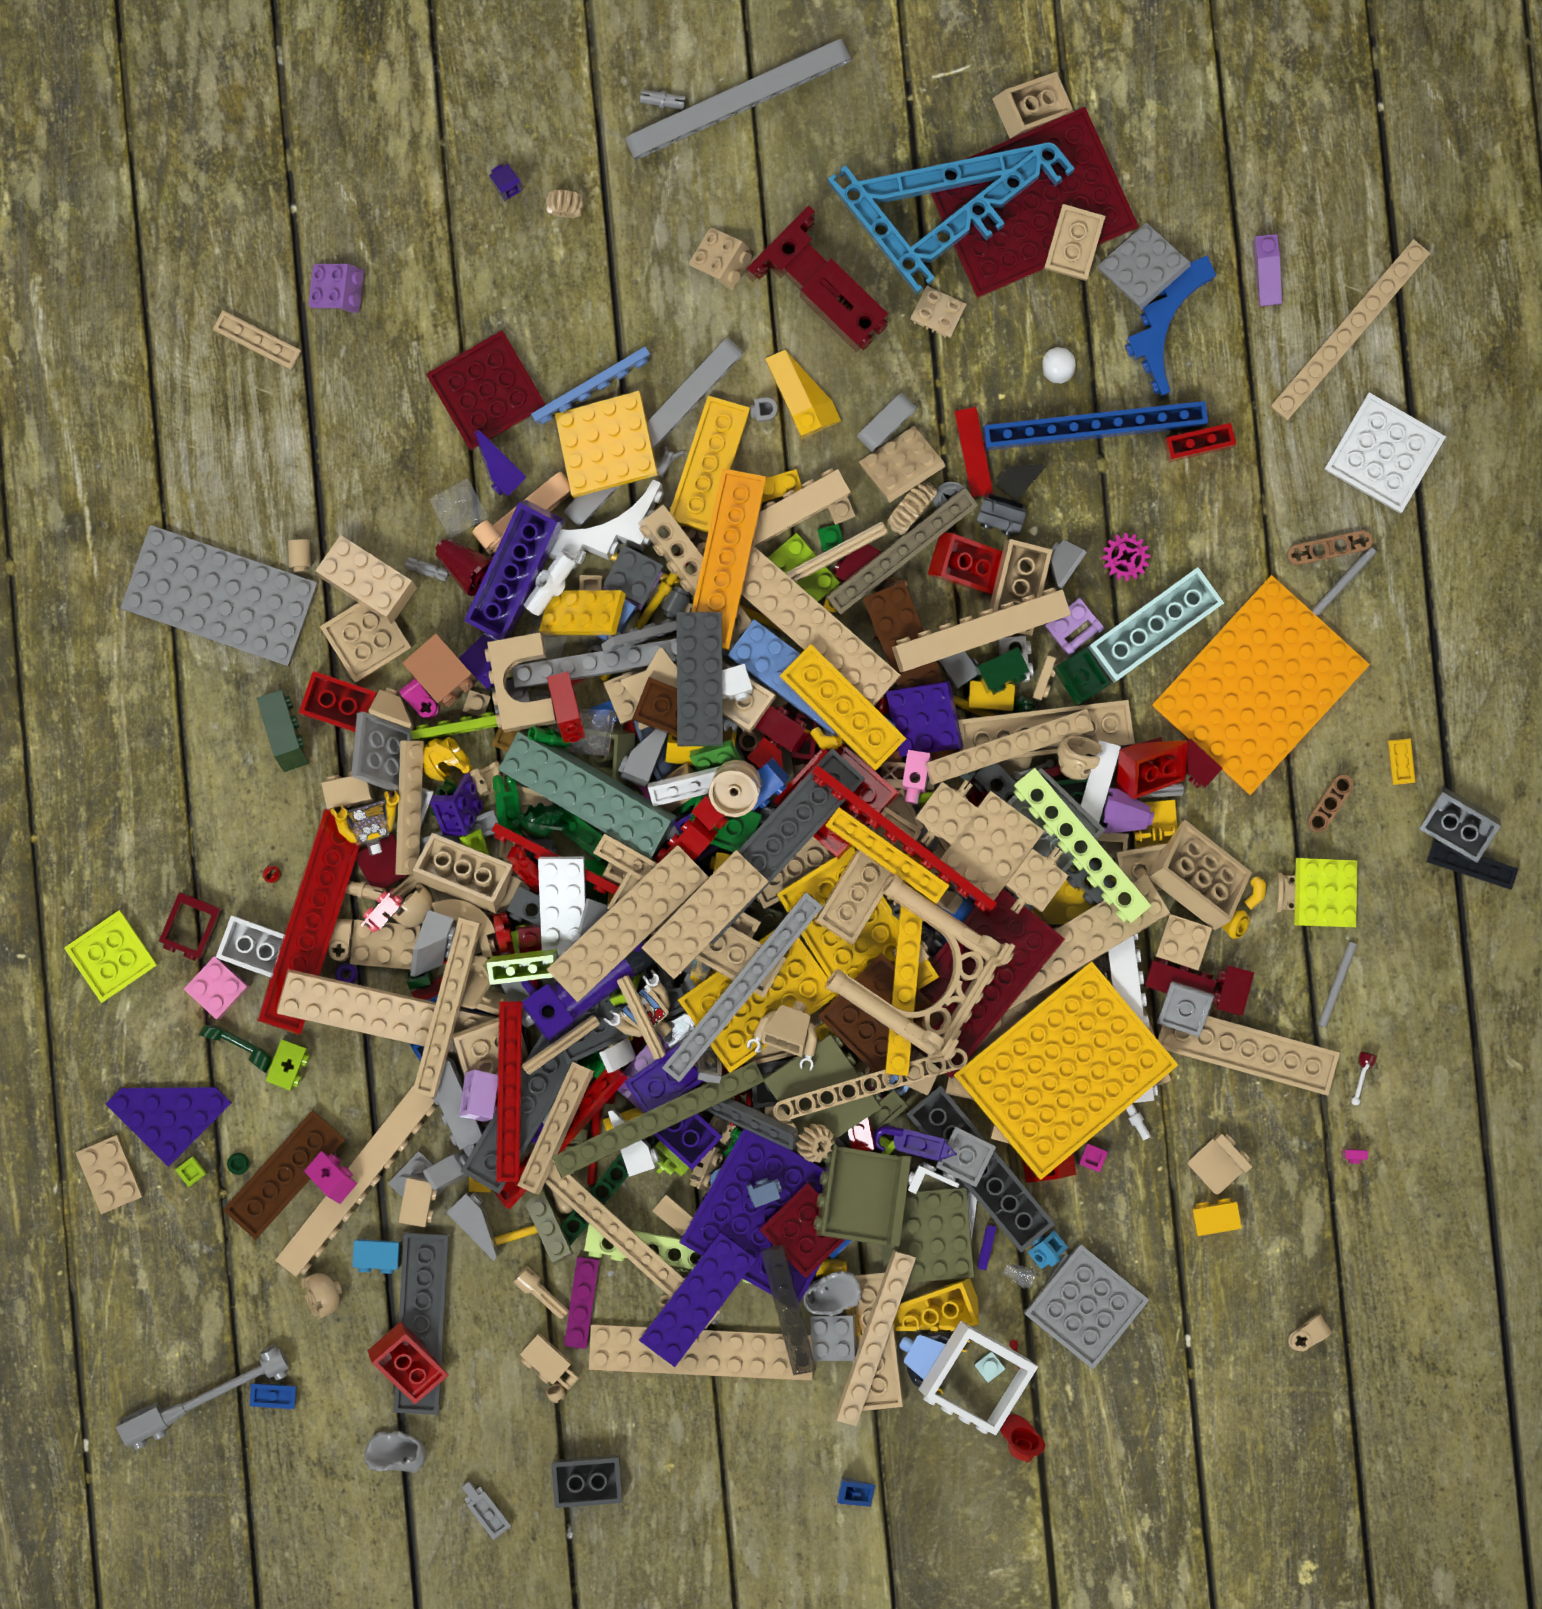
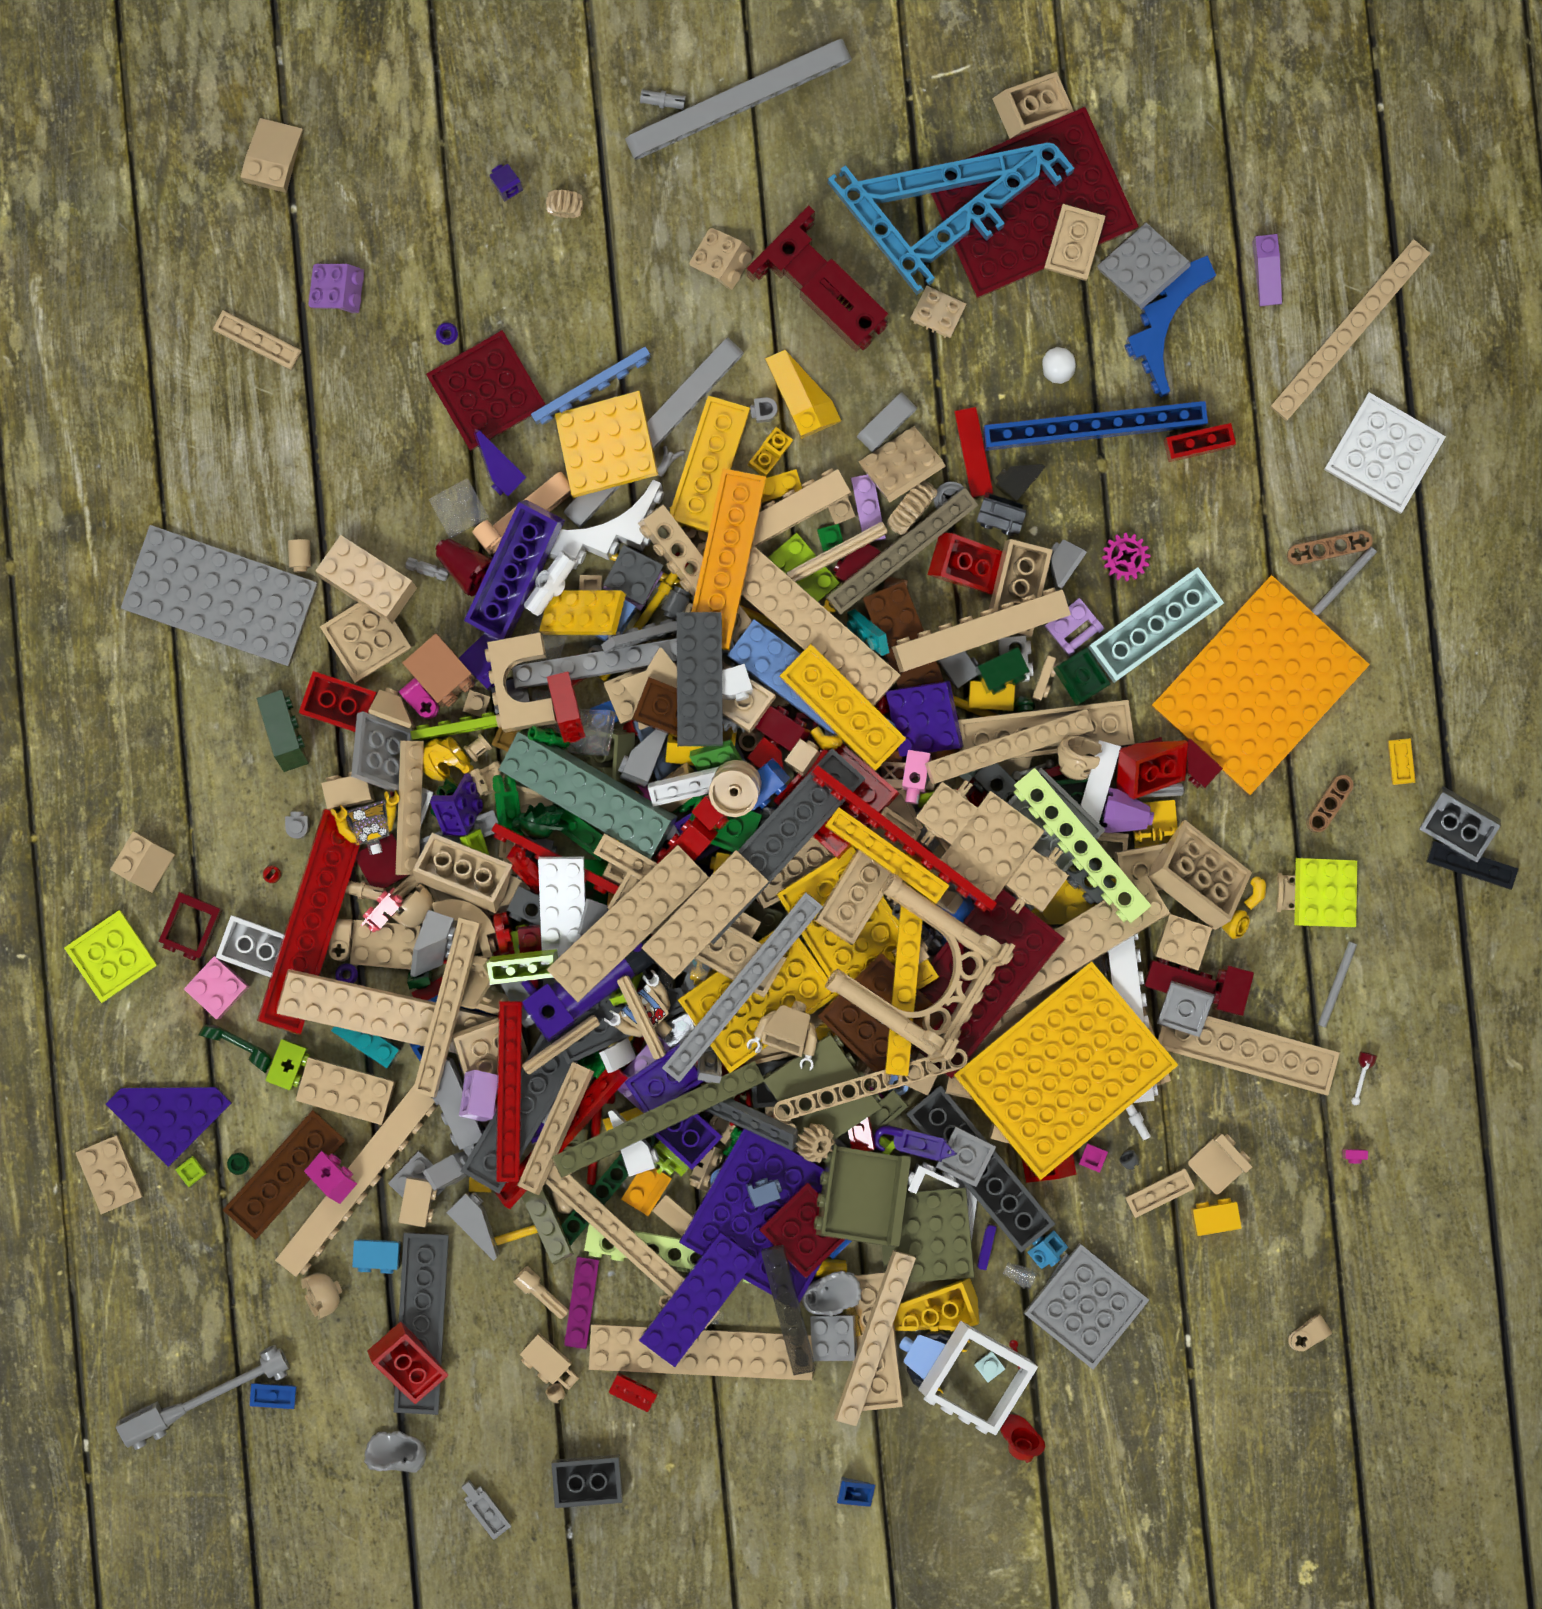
none -> tan slope [110,831,175,893]
none -> tan slope [241,118,303,193]
none -> light grey plate [285,812,310,839]
none -> tan brick [295,1057,396,1125]
none -> teal brick [331,1026,402,1068]
none -> dark purple plate [436,323,458,345]
none -> tan bush [463,734,492,763]
none -> red bracket [609,1372,658,1412]
none -> light orange plate [621,1168,672,1216]
none -> yellow slope [748,427,793,477]
none -> tan brick [785,739,820,777]
none -> teal plate [847,609,889,656]
none -> lavender plate [851,475,886,542]
none -> dark grey hinge [1119,1150,1139,1170]
none -> tan plate [1125,1168,1195,1218]

